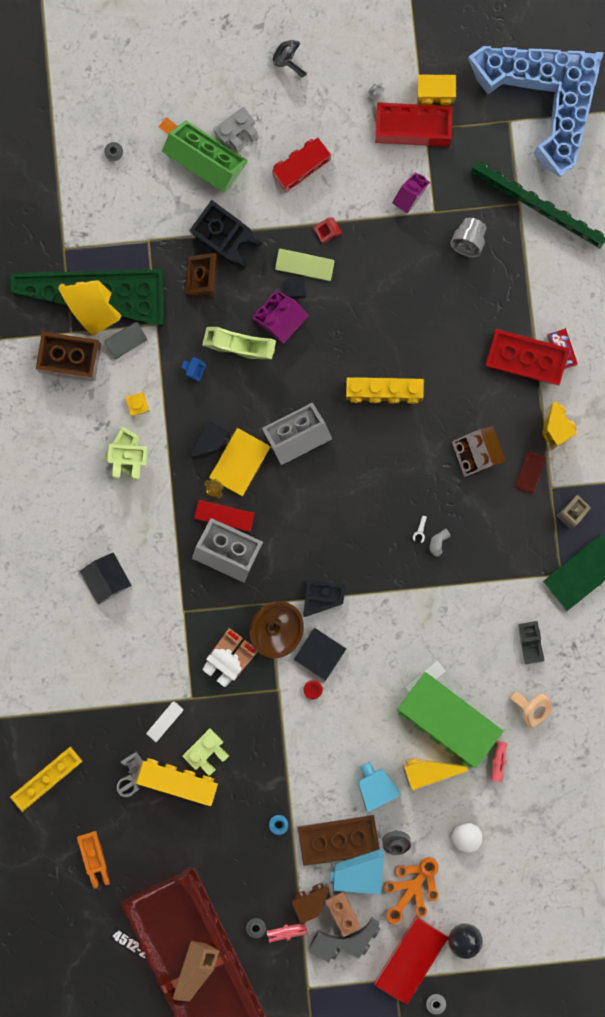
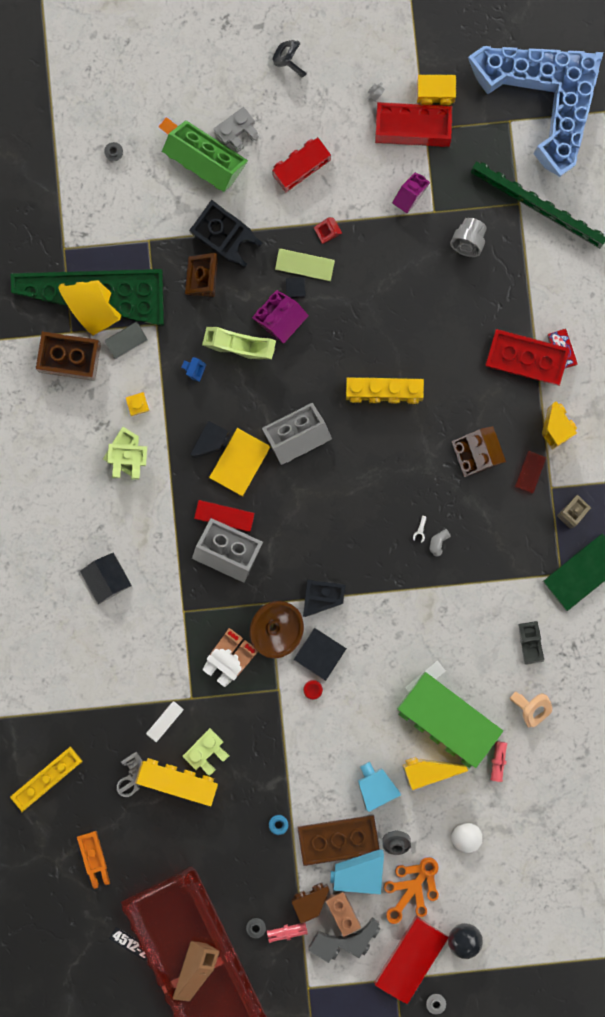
clear yellow plate [204,479,223,498] -> none

